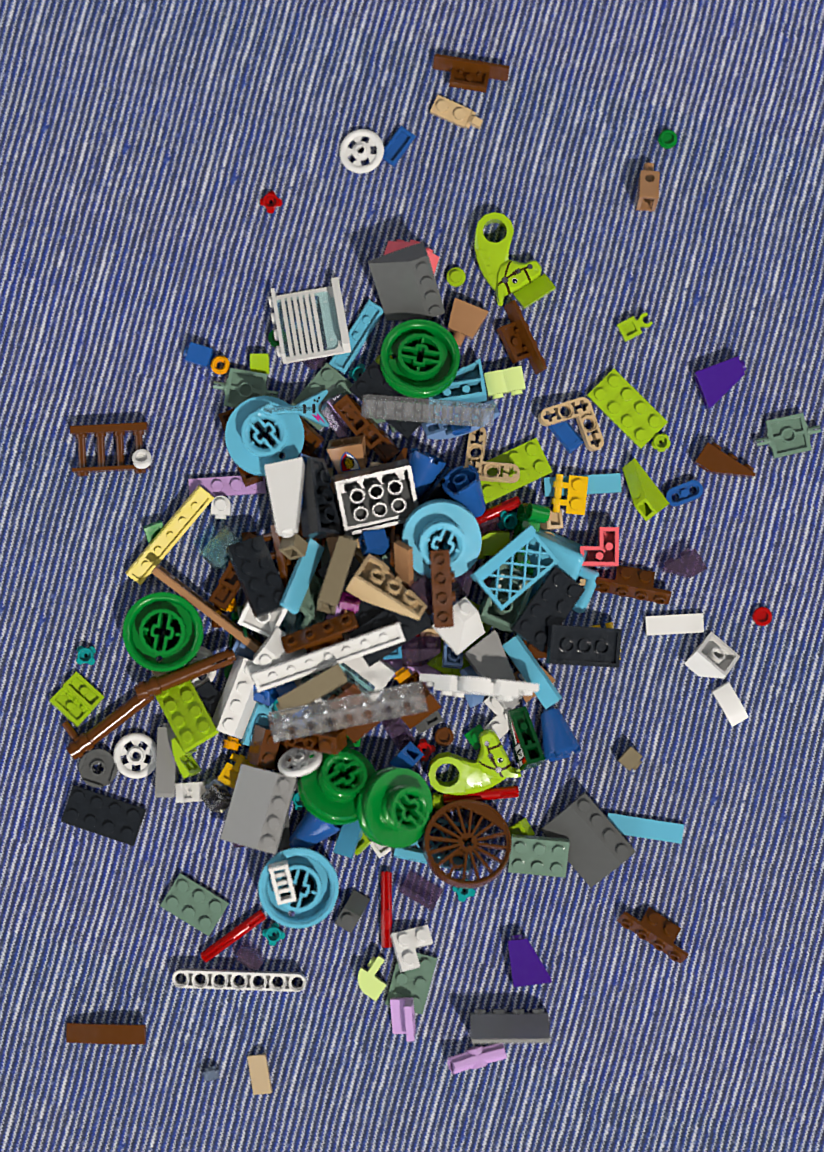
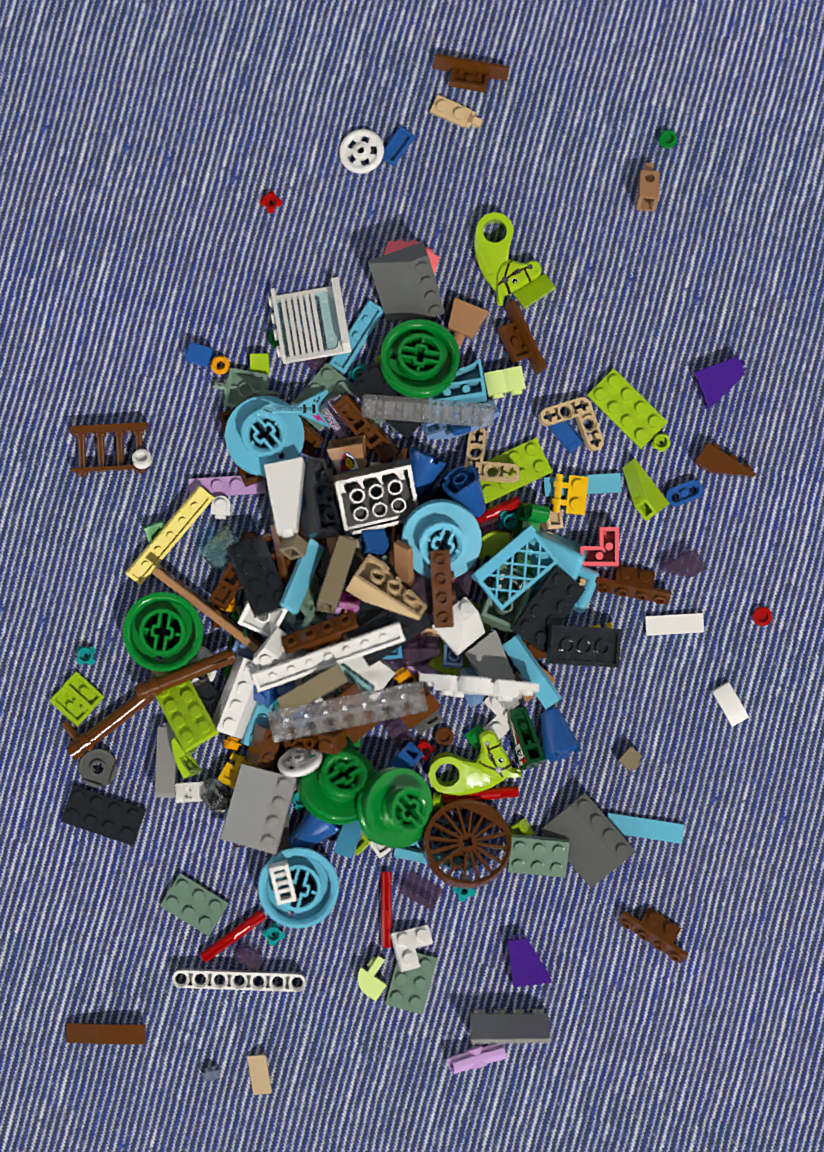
white plate [113,733,157,779] -> none
dark grey slope [334,890,370,933] -> none
lavender panel [390,997,416,1042] -> none
lime plate [447,268,466,287] -> none
lime plate [616,313,653,342] -> none
white slope [684,631,740,679] -> none
sand green plate [756,413,821,459] -> none

